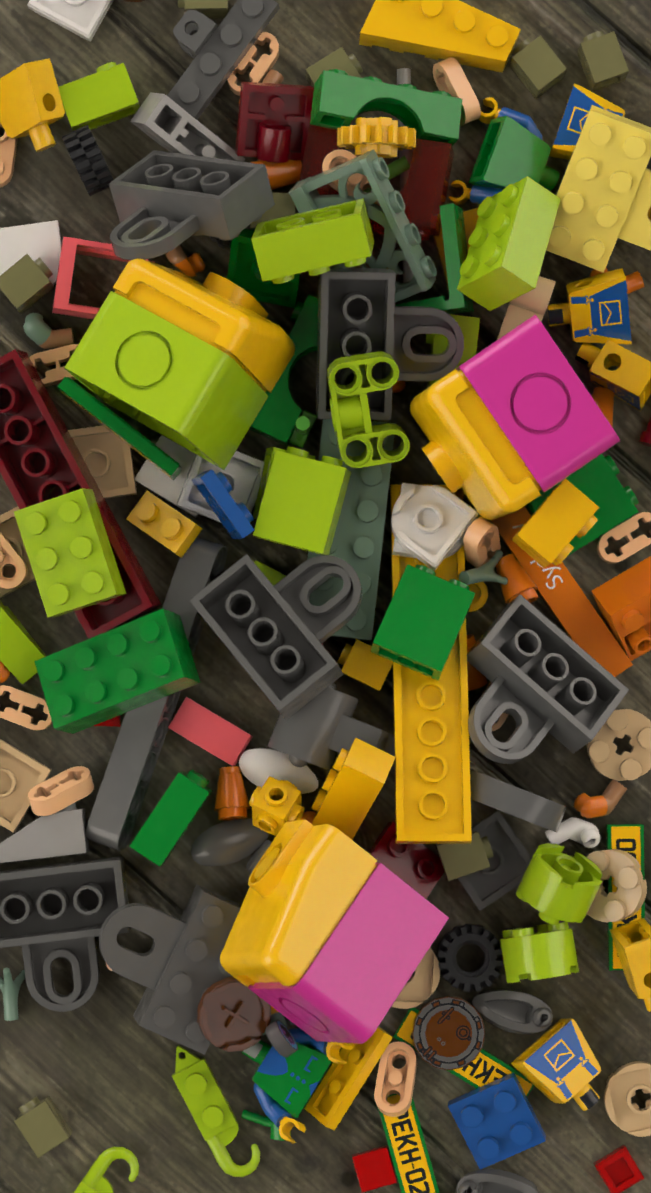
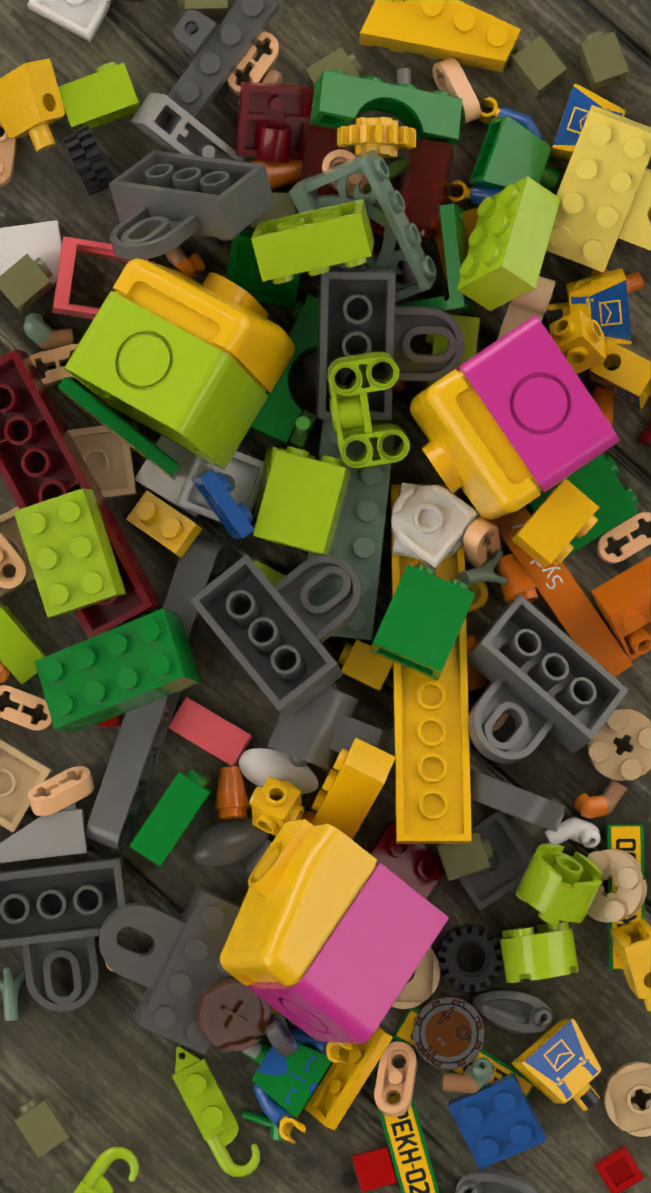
none -> arm [442,1057,493,1094]
none -> yellow brick [549,309,606,374]

